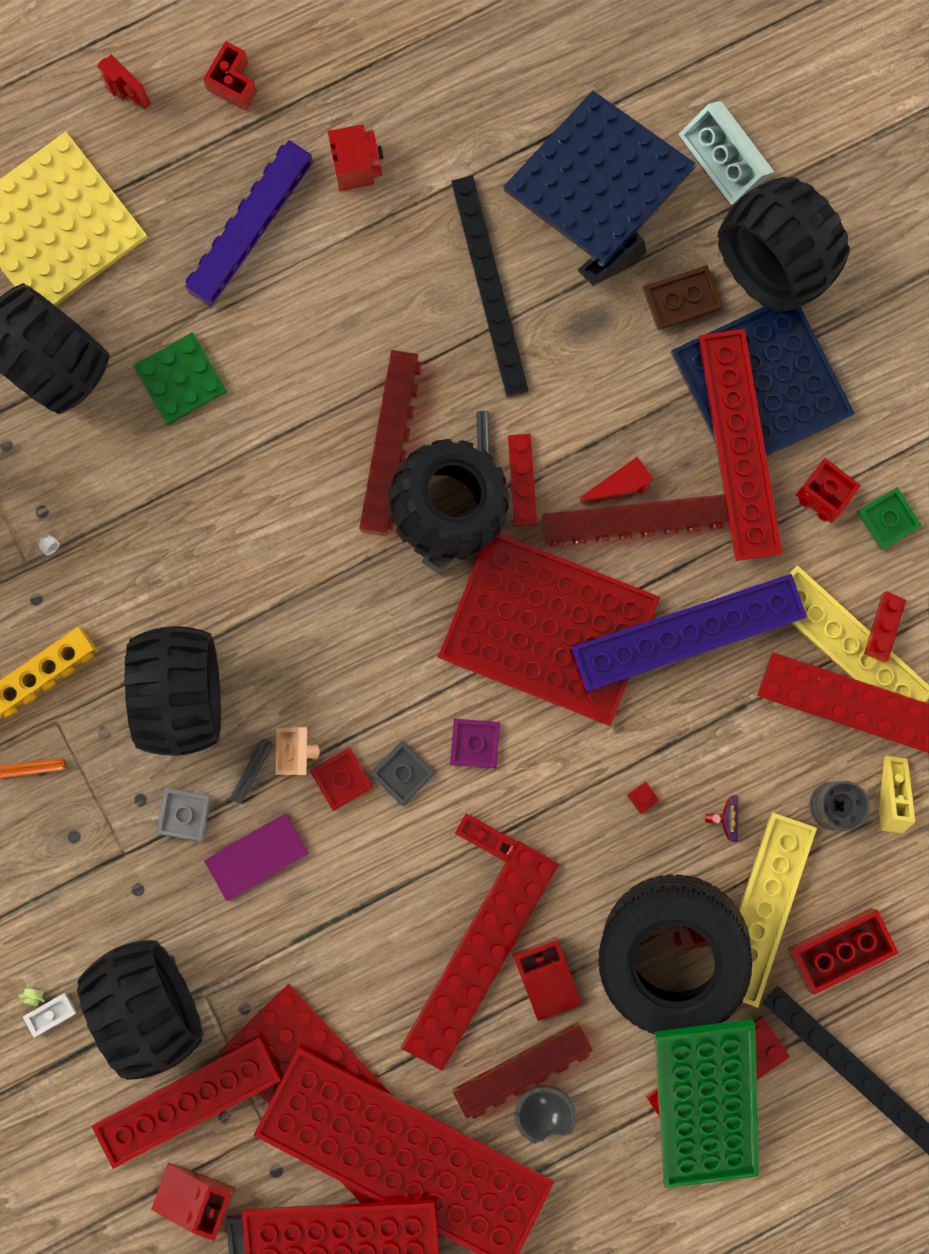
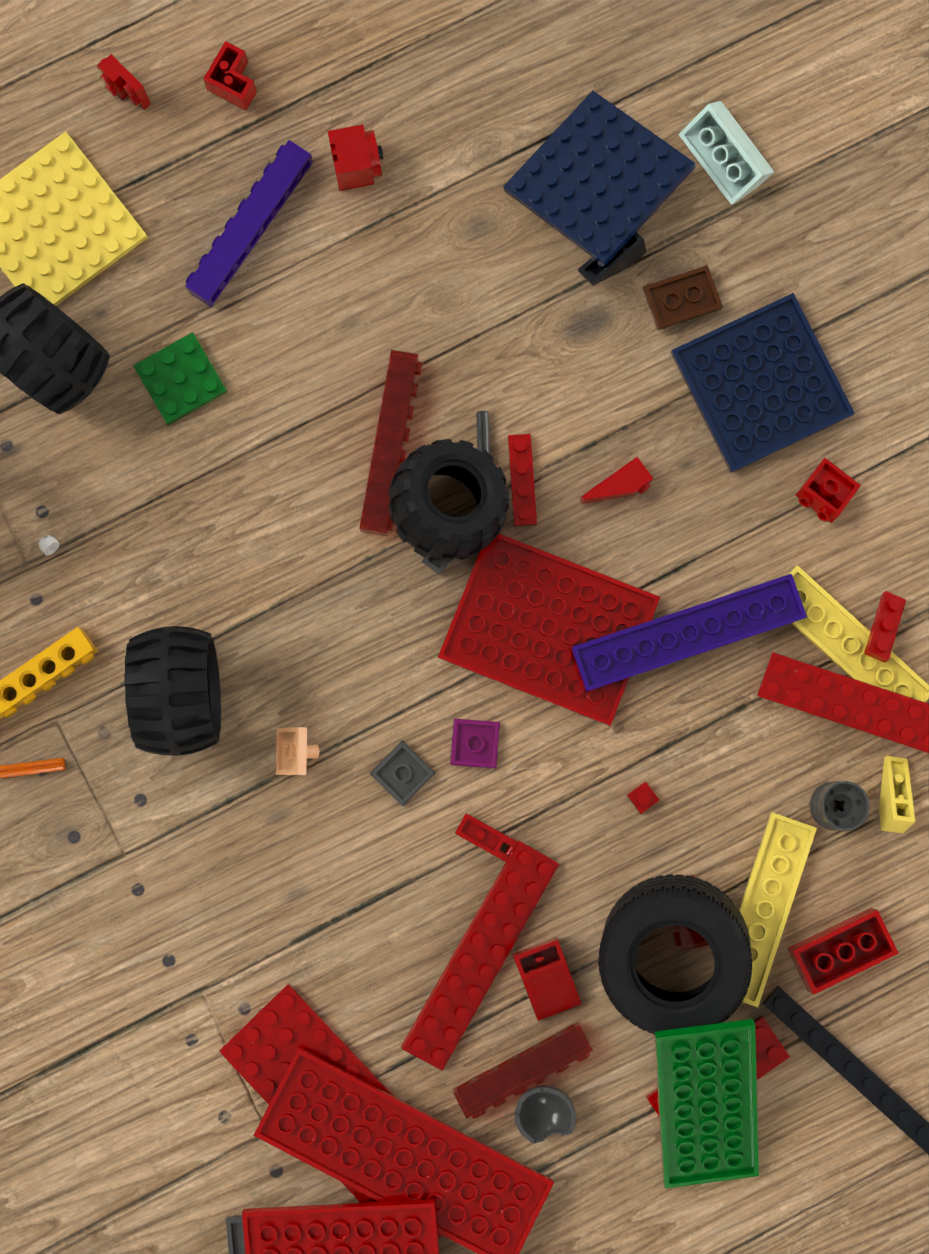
yellowish green plate [19,989,45,1006] -> none
white plate [23,992,78,1037] -> none
black tyre [77,940,203,1080] -> none
red plate [91,1036,282,1169] -> none
red slope [151,1163,235,1241] -> none
light grey plate [156,788,212,842] -> none
magenta tile [204,813,309,901] -> none
dark grey axle [230,739,273,804] -> none
red tile [310,747,373,811] -> none
black plate [451,175,528,397] -> none
clear red brick [541,494,729,547] -> none
red plate [698,329,782,562] -> none
shield [705,795,738,842] -> none
black tyre [717,177,850,312] -> none
green plate [857,487,922,550] -> none

